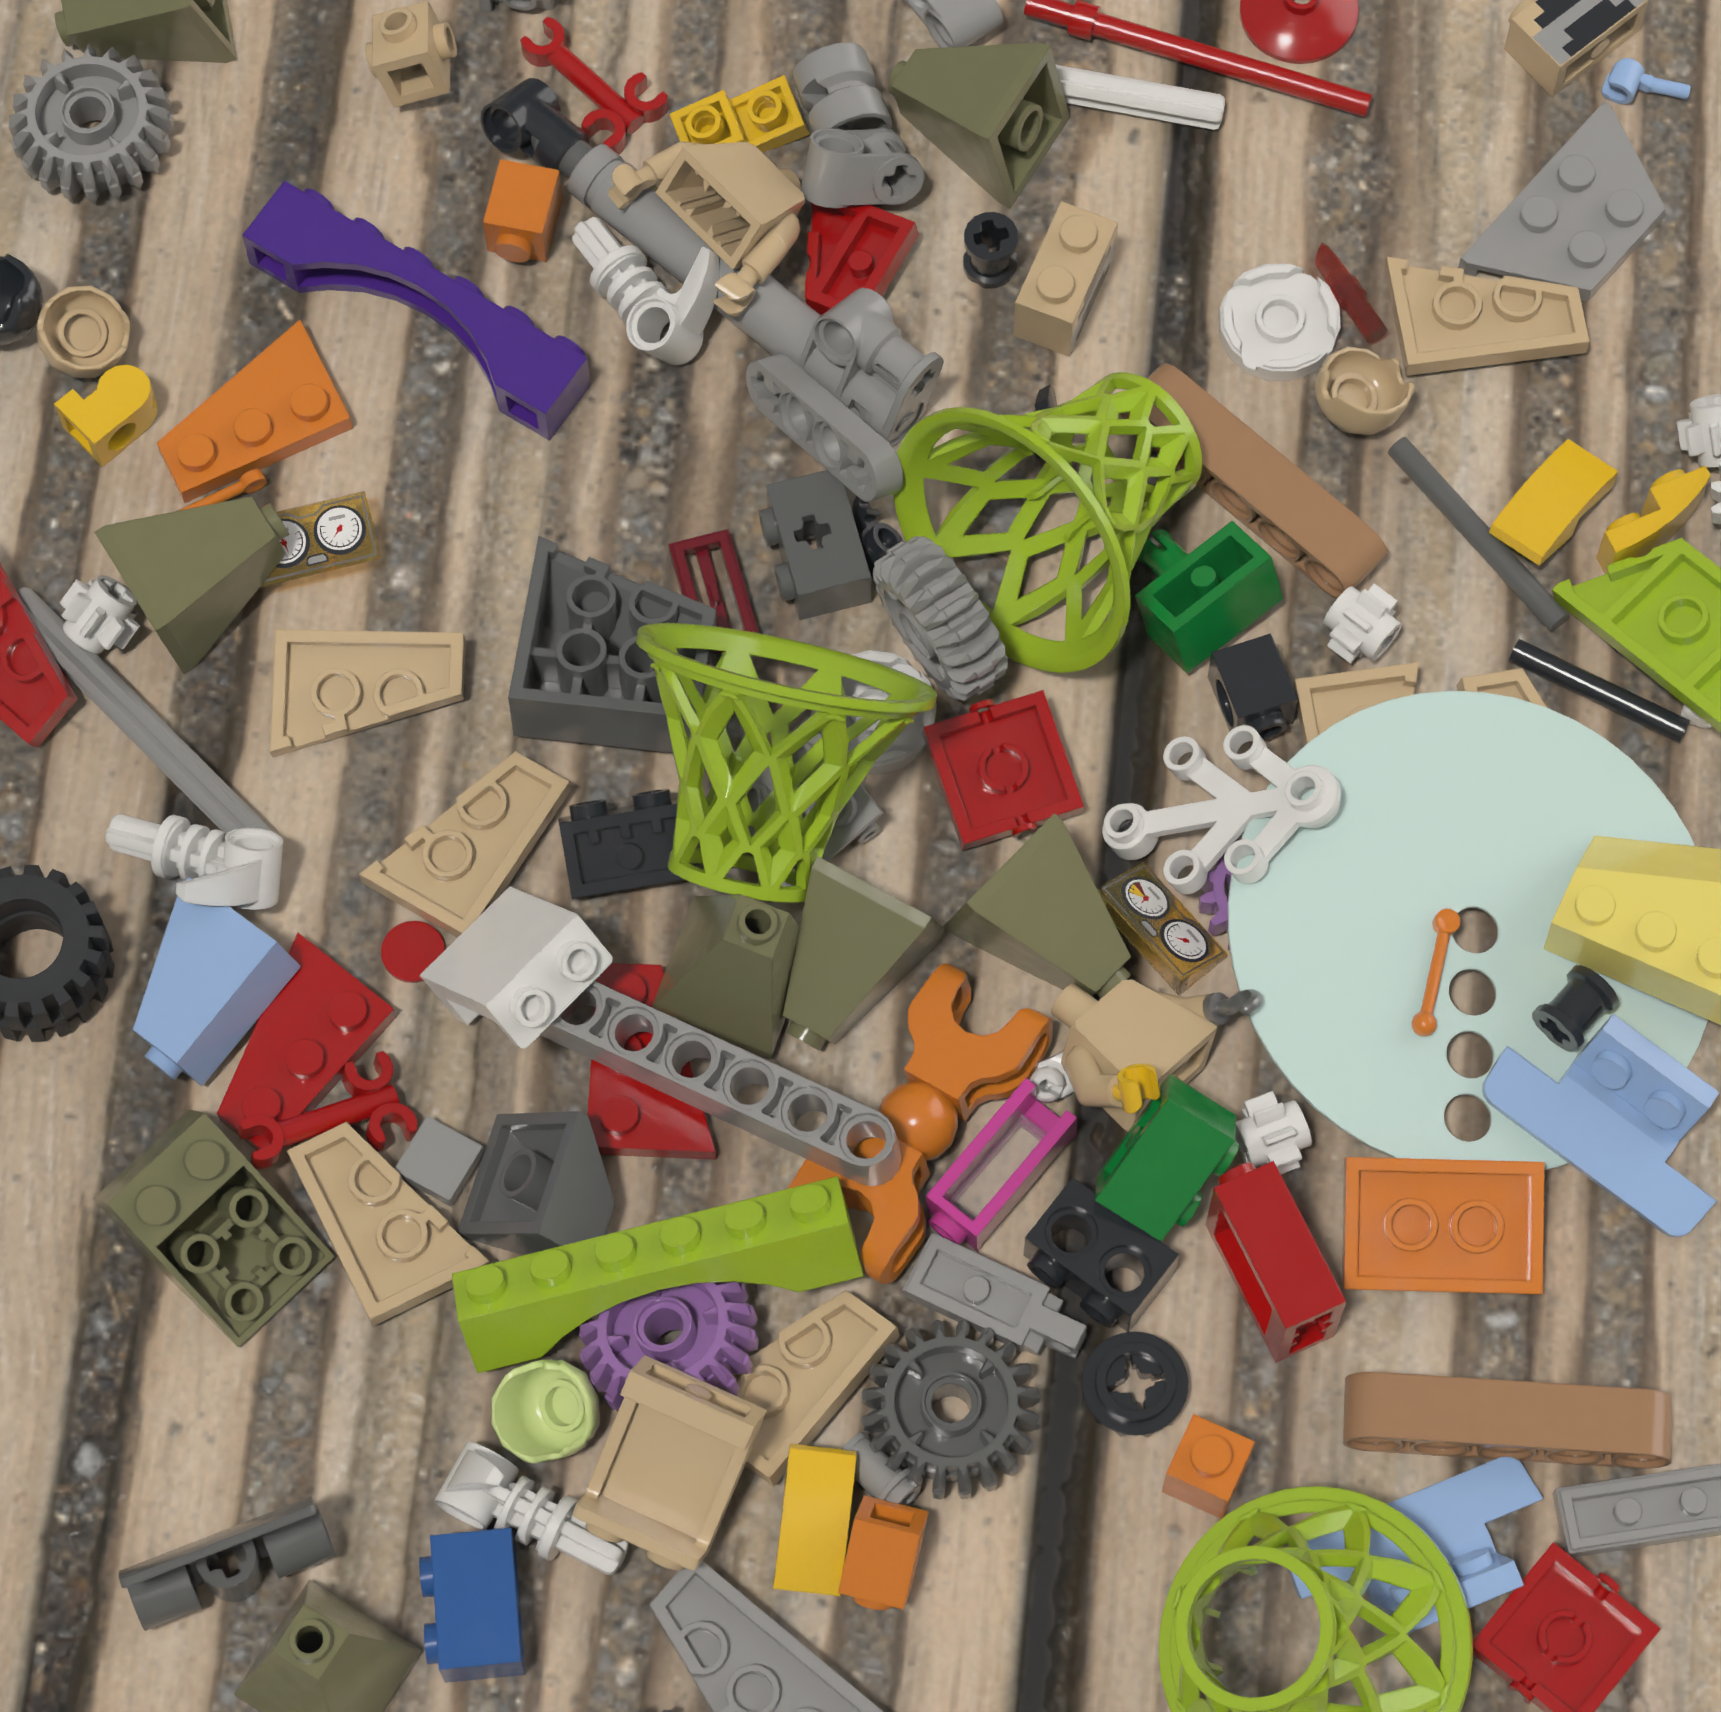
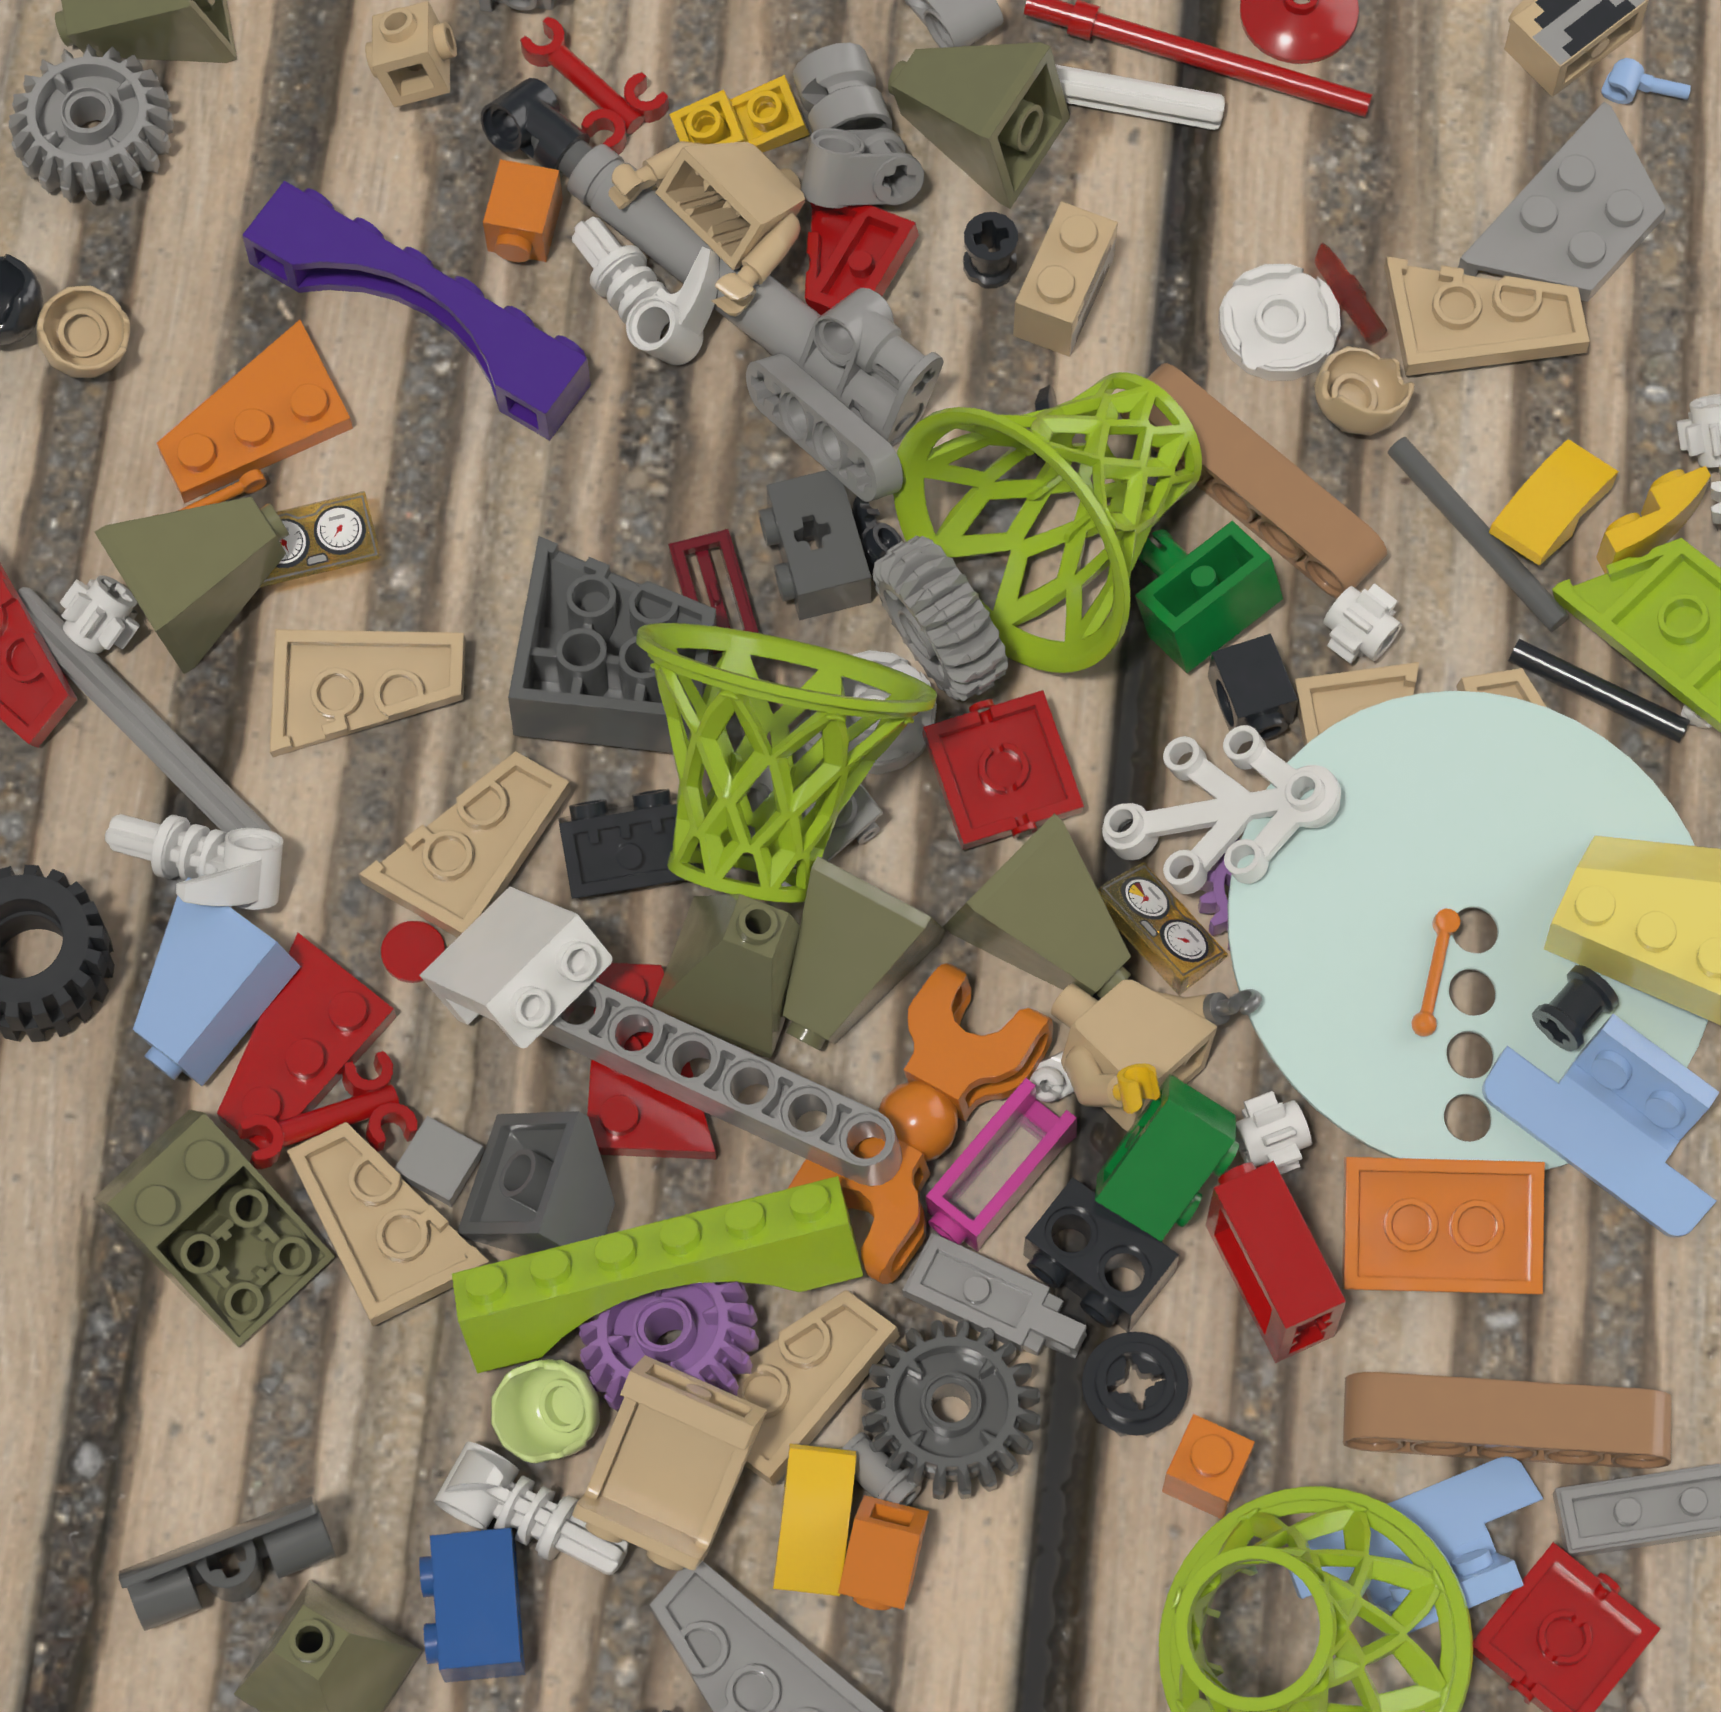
yellow leg [54,365,158,467] -> none

